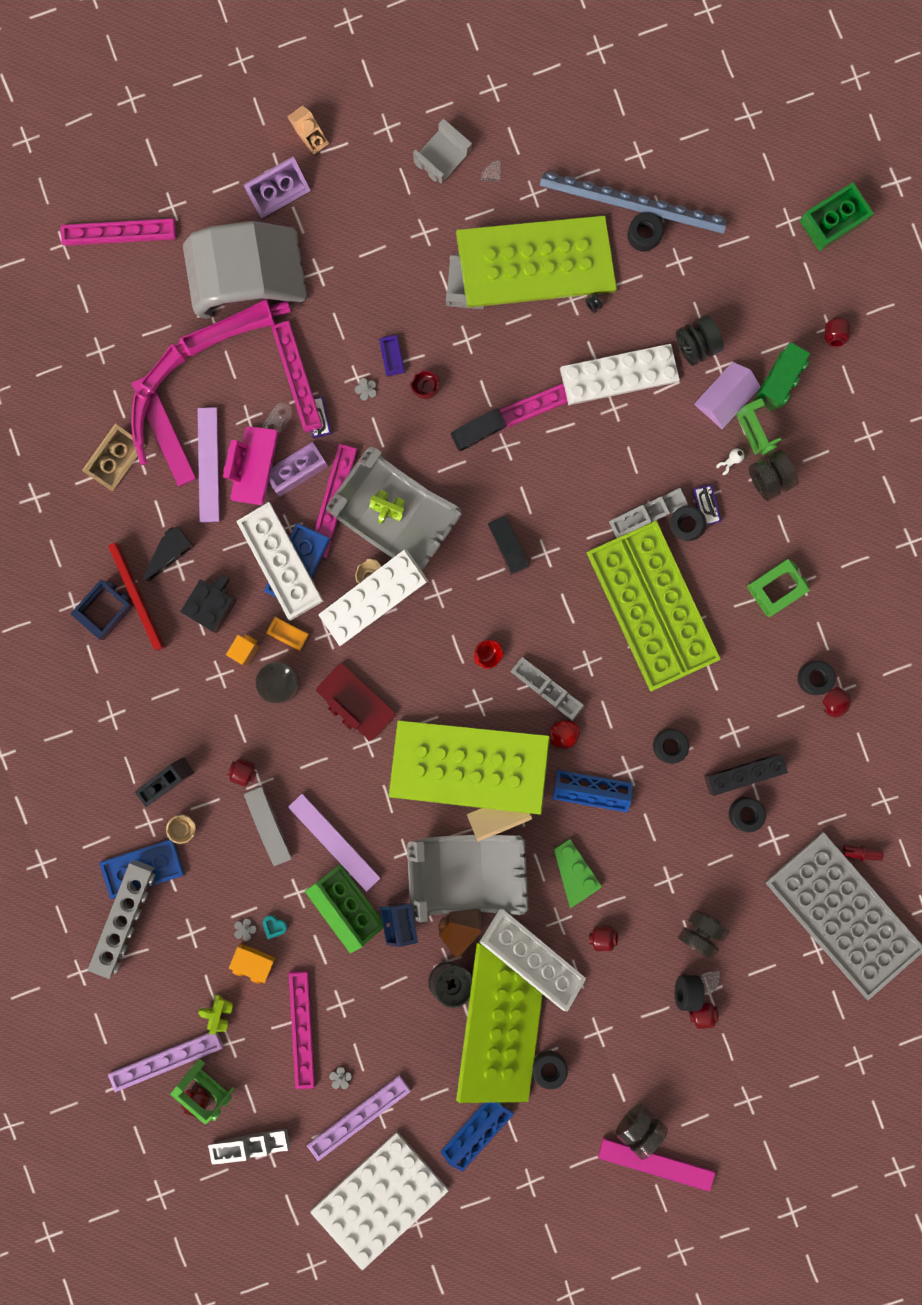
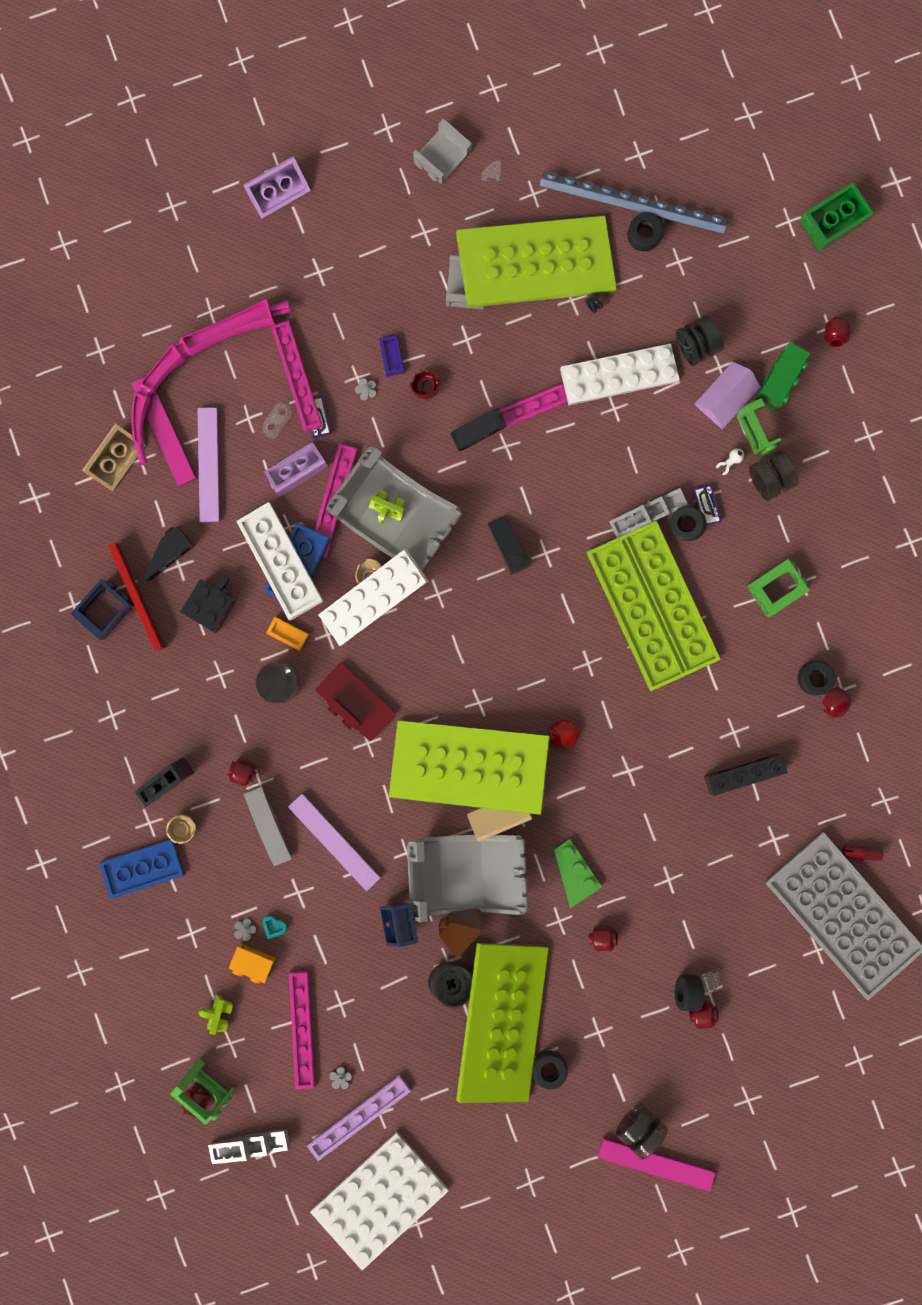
dark pink tile [61,218,176,246] -> none
light grey brick [87,859,156,979] -> none
lavender tile [108,1031,224,1092] -> none
light grey windscreen [183,221,308,319] -> none
dark pink bracket [223,426,278,505] -> none
light orange brick [226,634,260,666] -> none
light nougat slope [287,105,329,155] -> none
bright green slope [305,864,383,954] -> none
blue fence [440,1102,514,1172] -> none
red hair [474,640,504,669] -> none
white plate [480,909,586,1011] -> none
light grey slope [510,657,585,721] -> none
blue fence [552,770,633,813] -> none
black tyre [653,729,689,764] -> none
clear smoke wheel [678,909,730,960] -> none
black tyre [728,797,766,833] -> none

